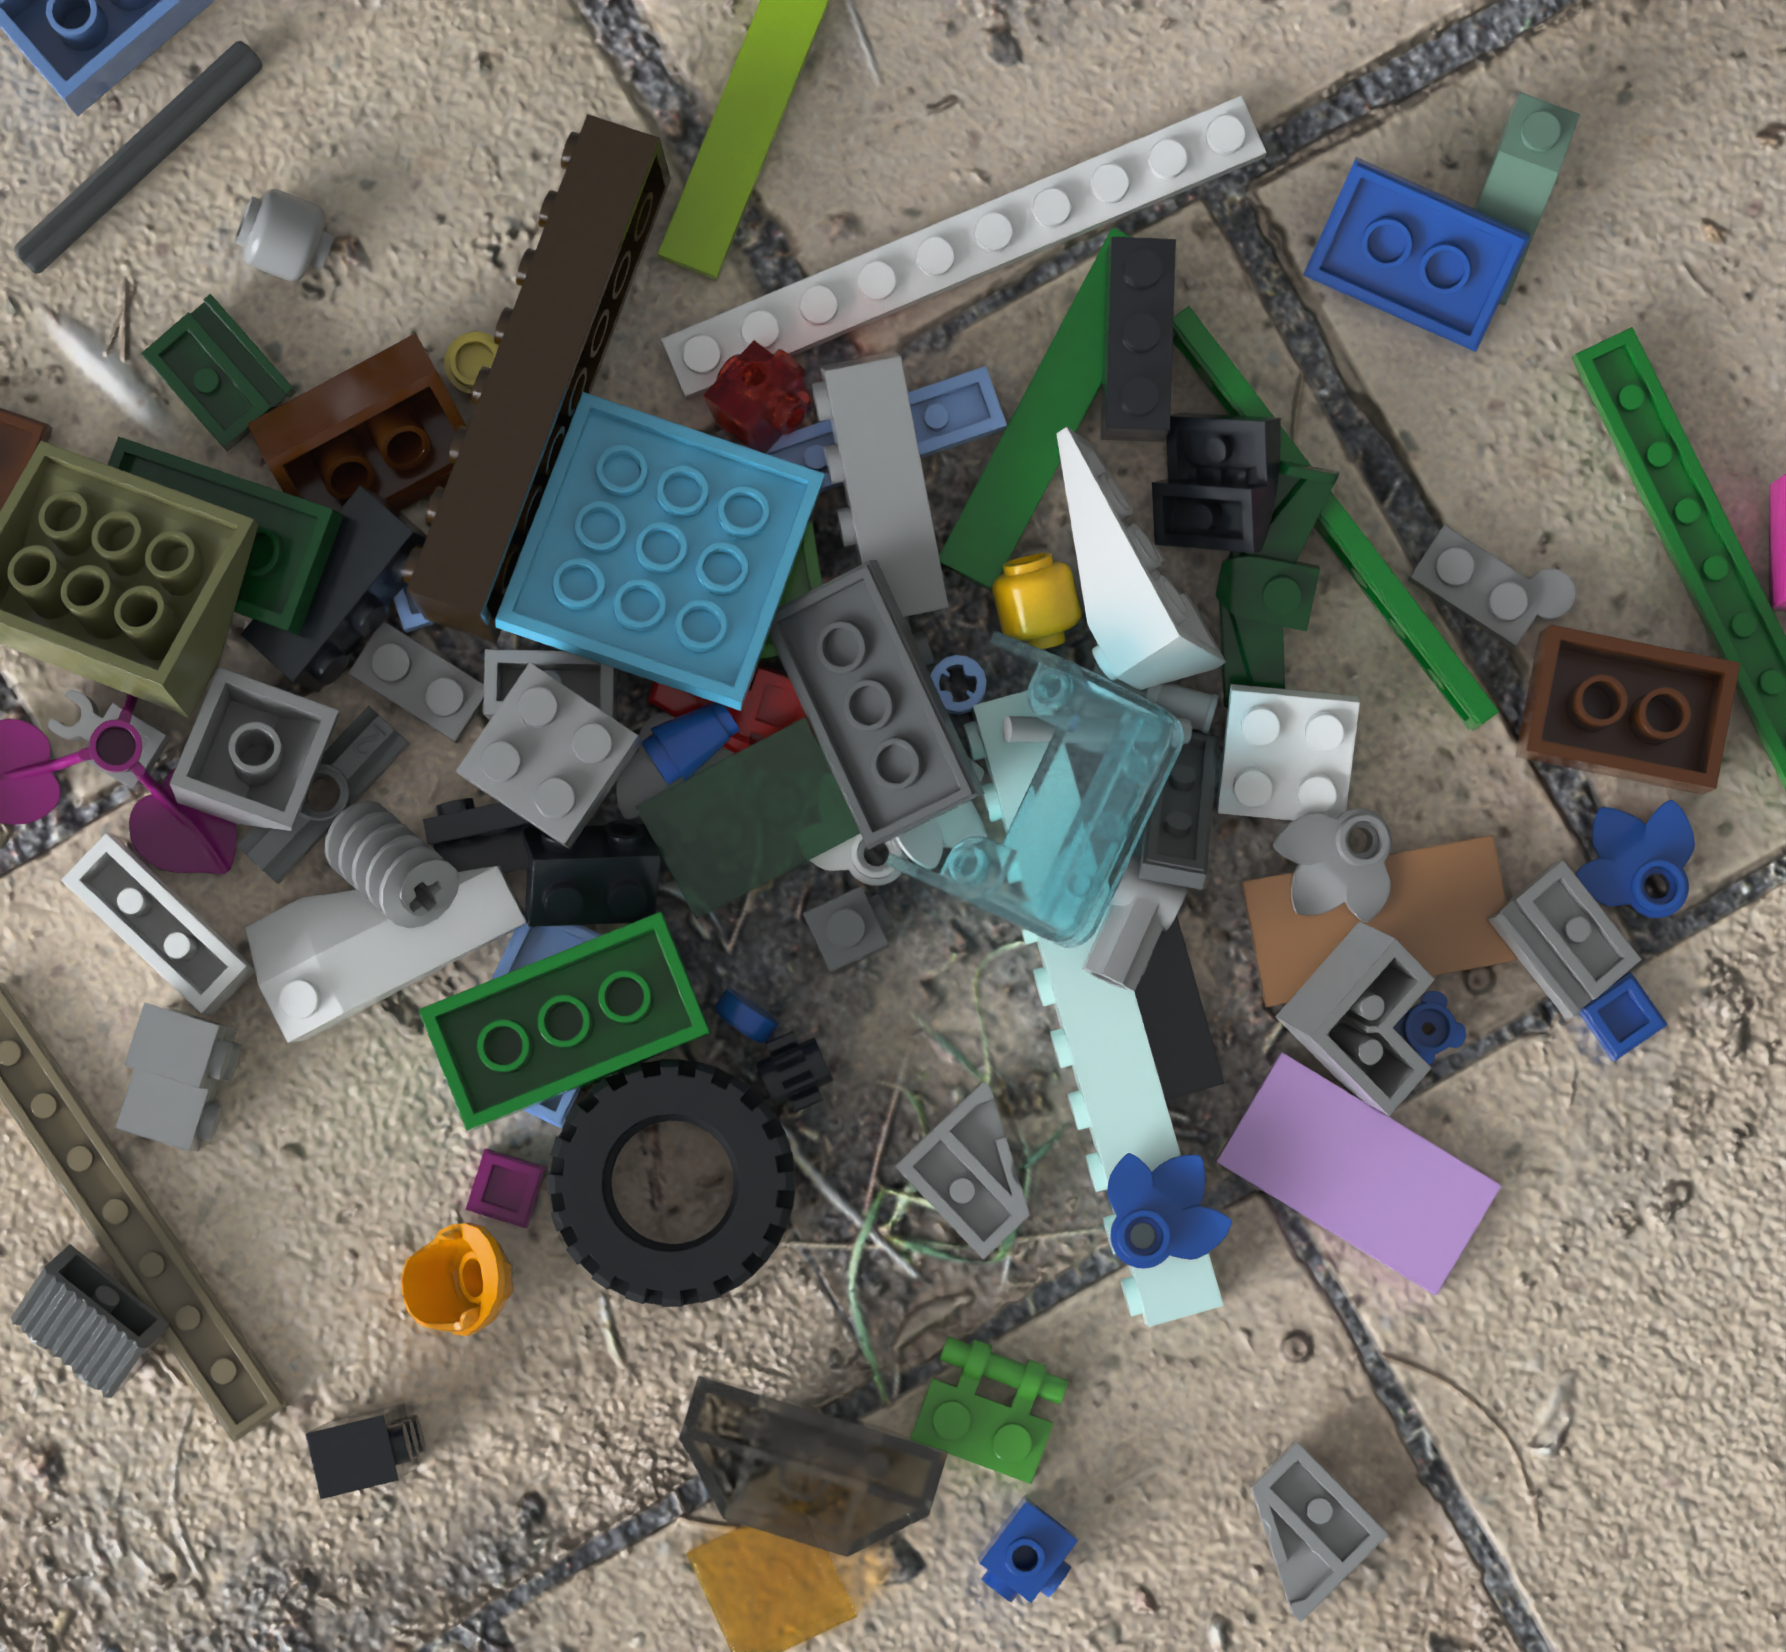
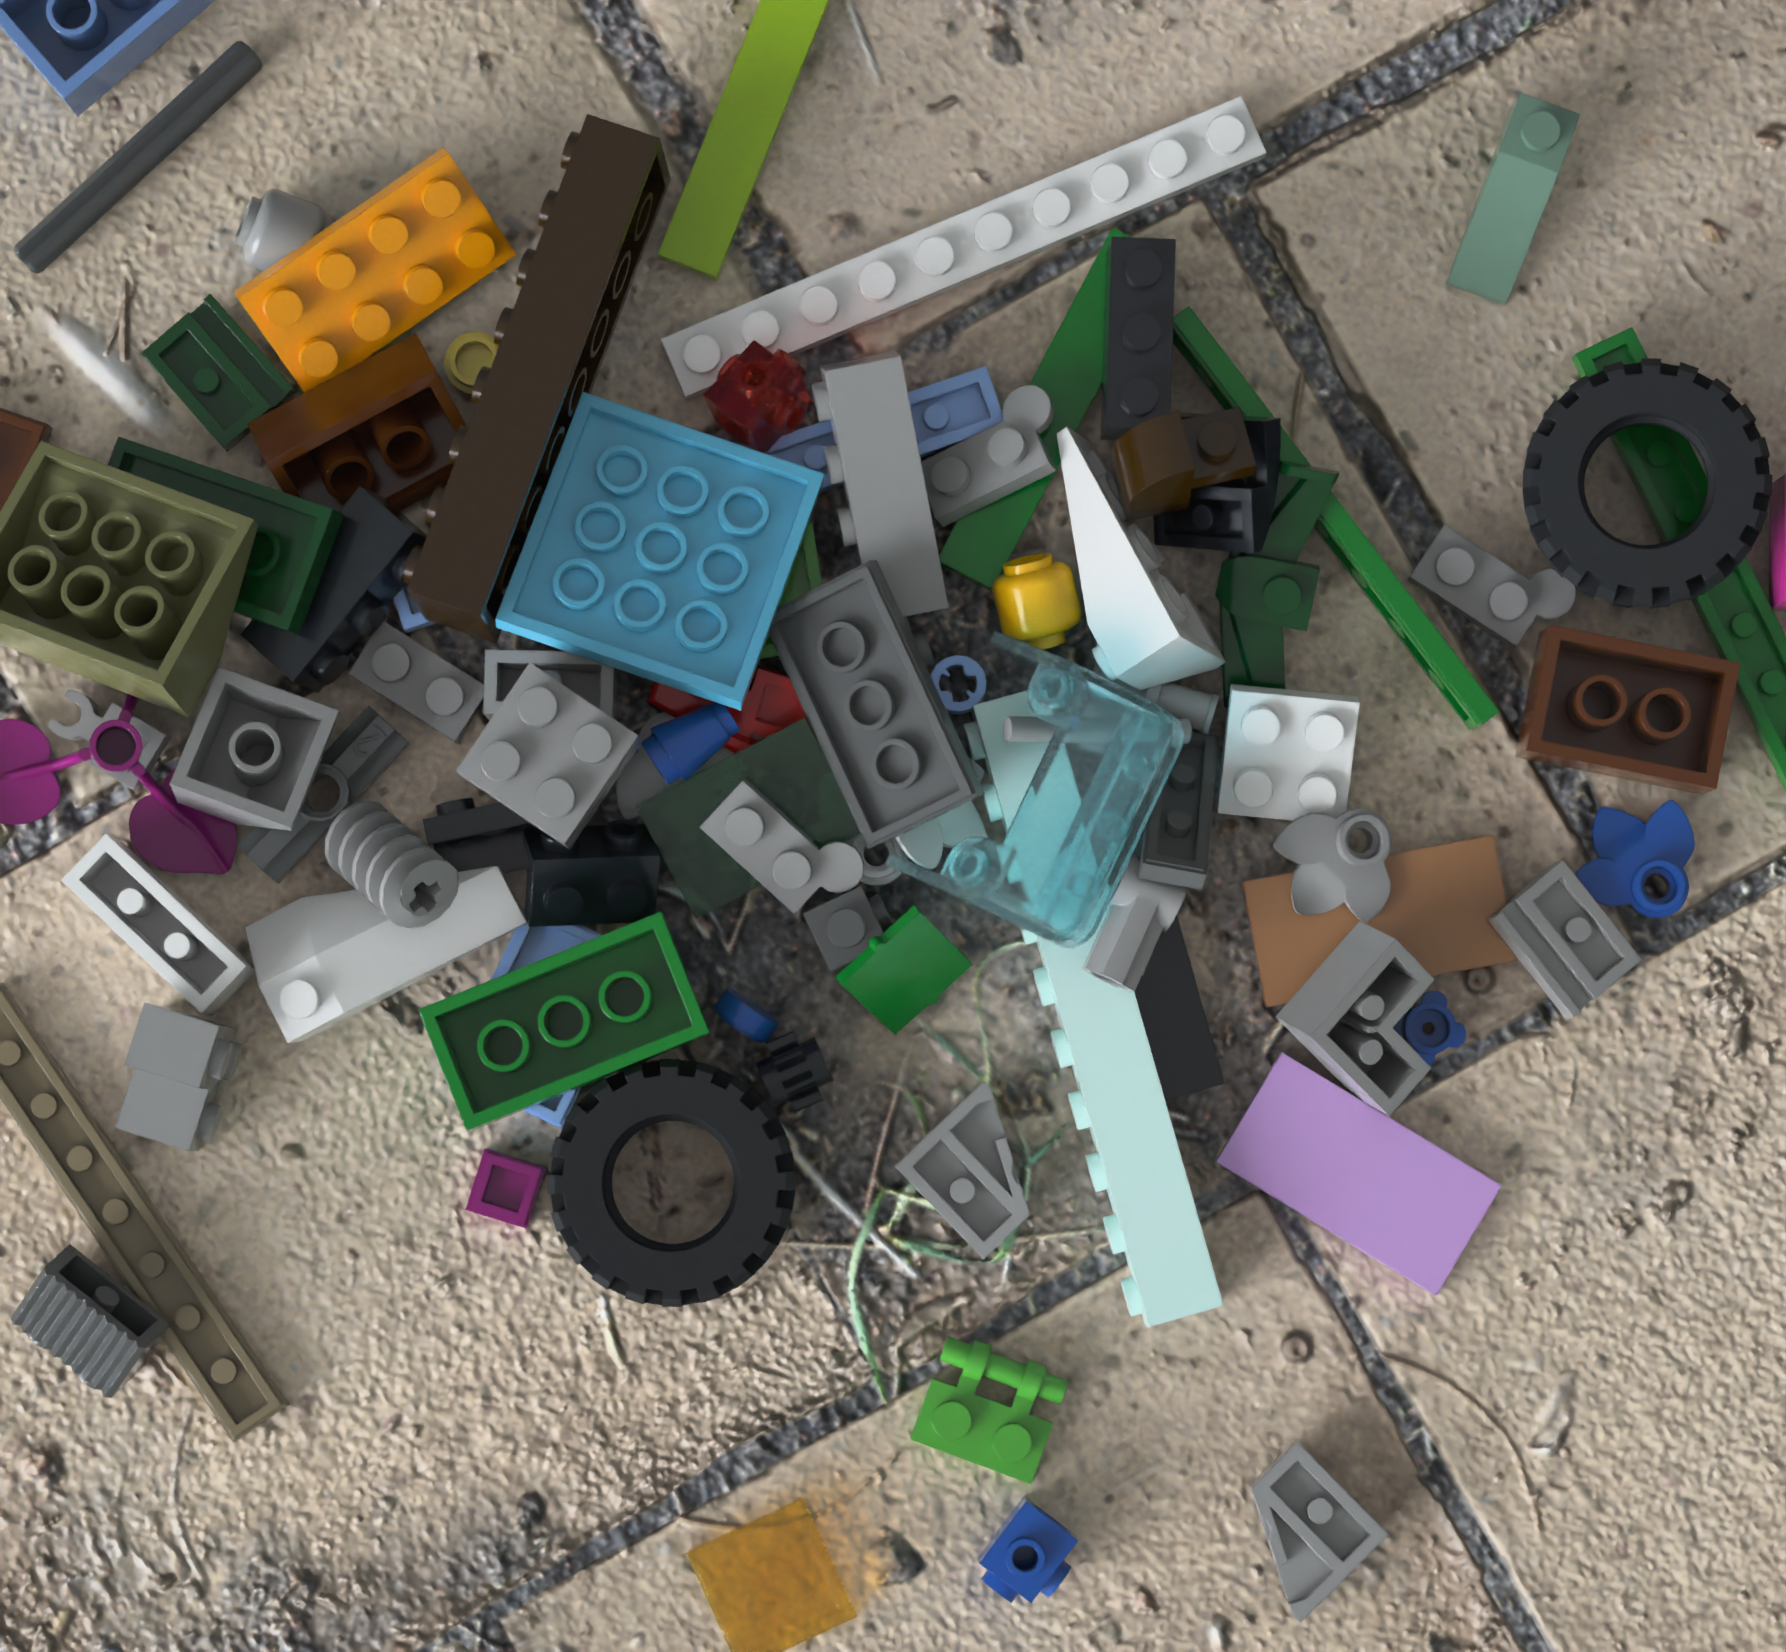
black brick [305,1403,426,1499] -> none
light orange piece [401,1223,514,1336] -> none
clear smoke wedge [679,1375,948,1557] -> none
blue plate [1107,1153,1232,1269] -> none
blue tile [1303,157,1530,352] -> none
blue tile [1579,972,1668,1061] -> none
none -> light orange plate [234,147,517,393]
none -> light grey hinge [700,778,864,914]
none -> green piece [835,905,973,1035]
none -> light grey hinge [921,385,1056,527]
none -> dark brown brick [1111,407,1256,522]
none -> black tyre [1523,358,1773,609]

